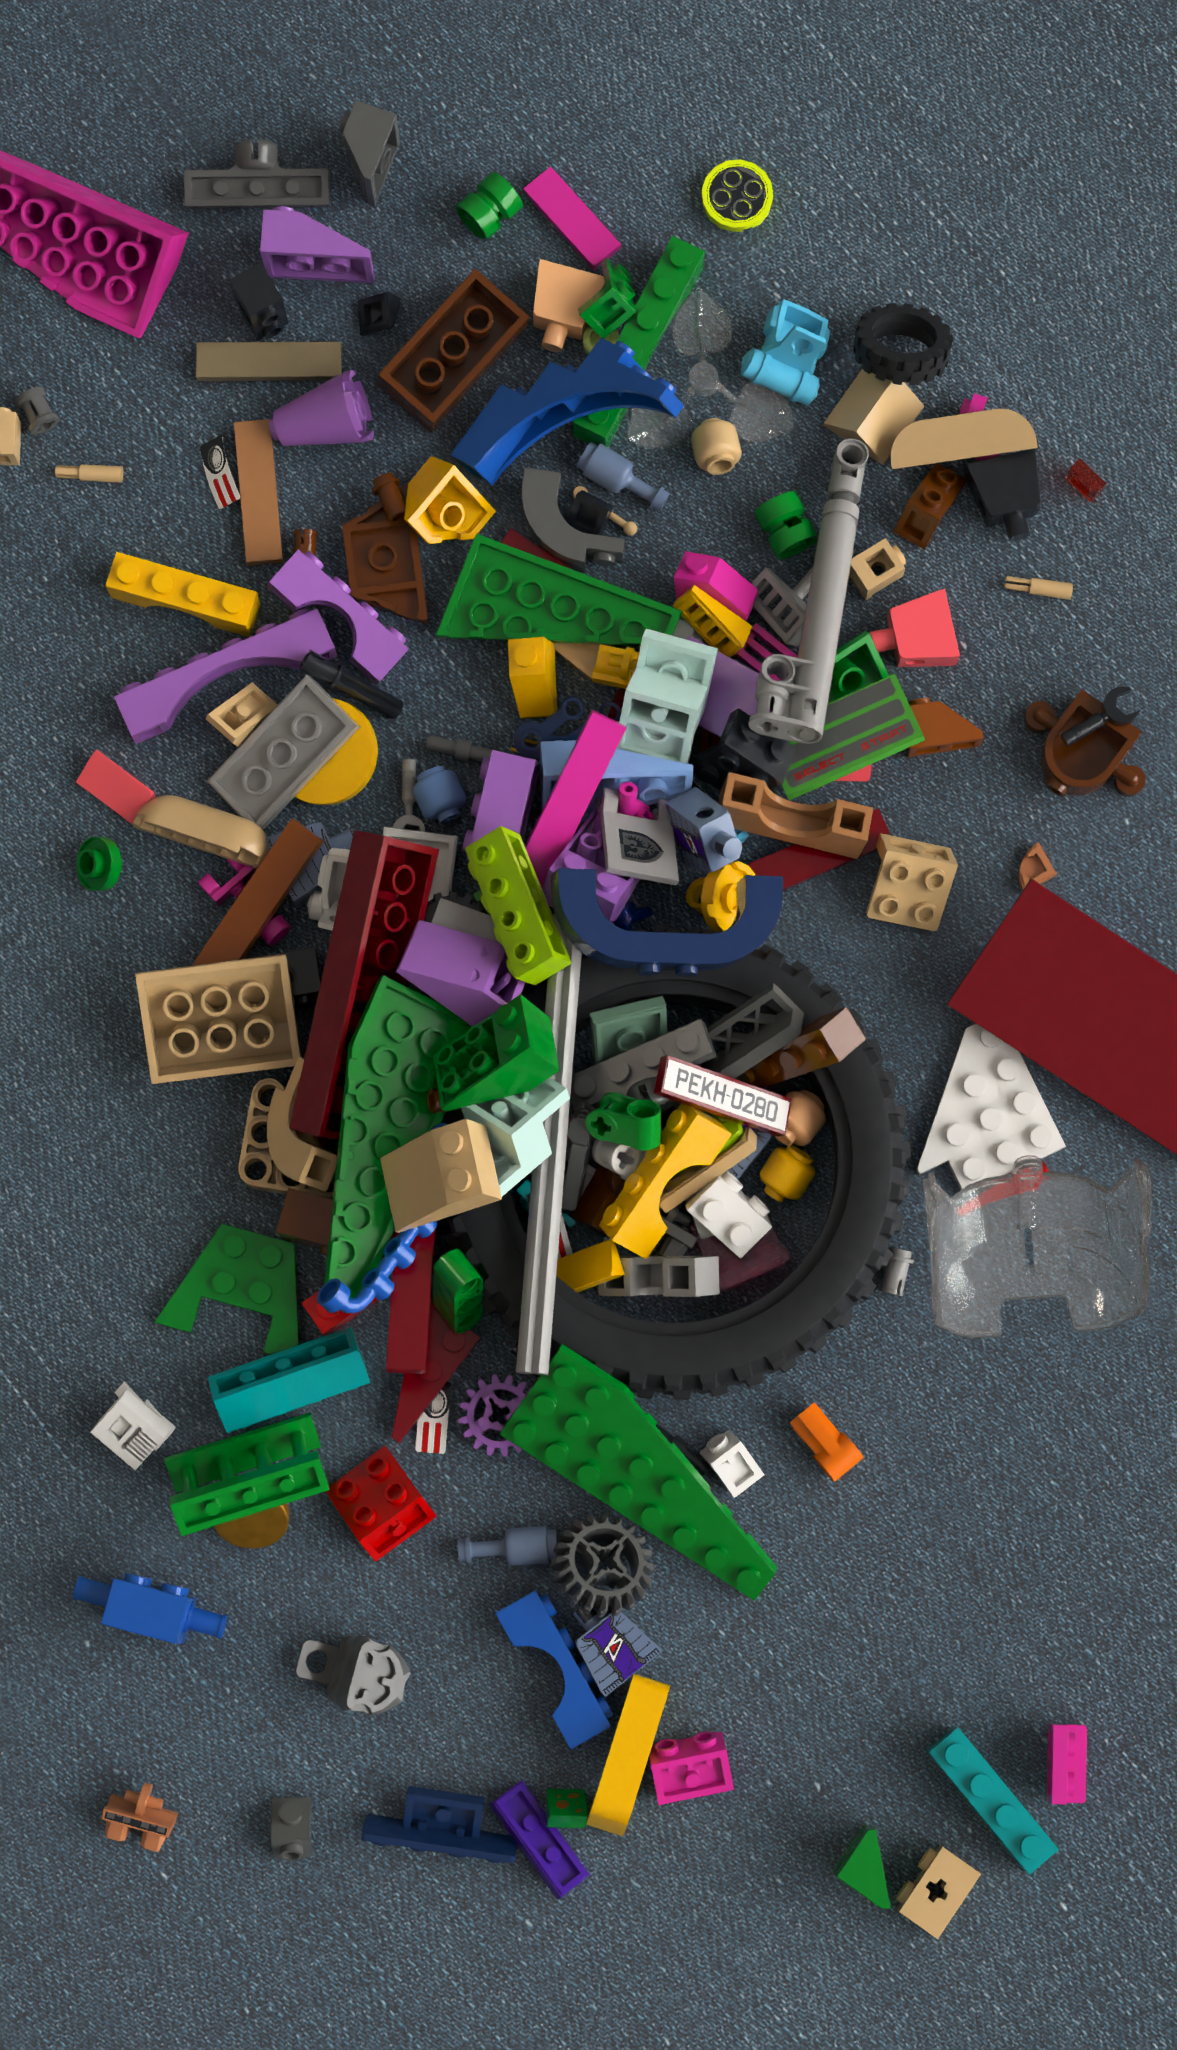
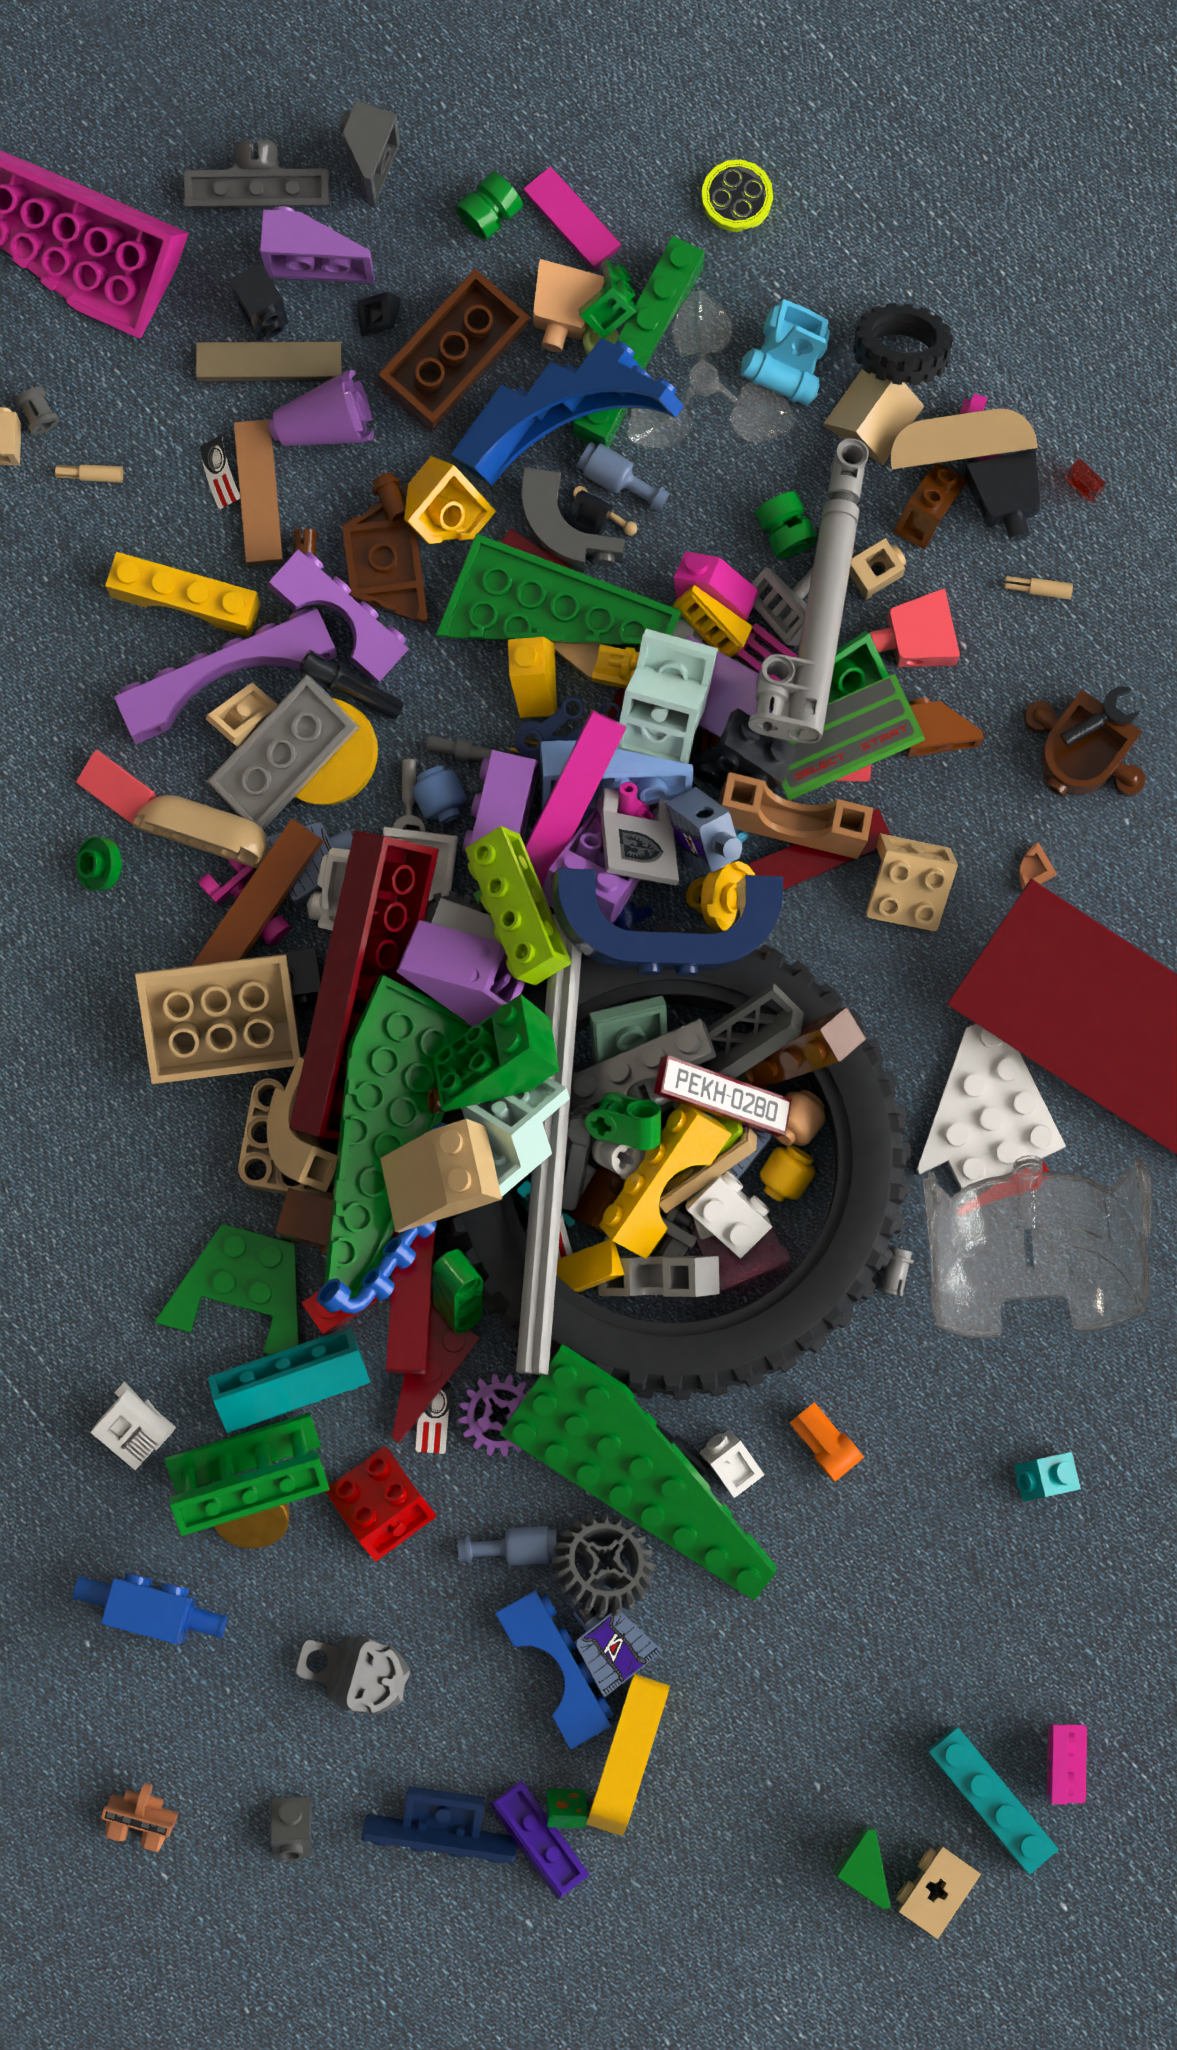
dark pink bracket [649,1731,734,1805] -> none
tan head [691,418,742,475] -> none
none -> teal bracket [1014,1452,1081,1502]

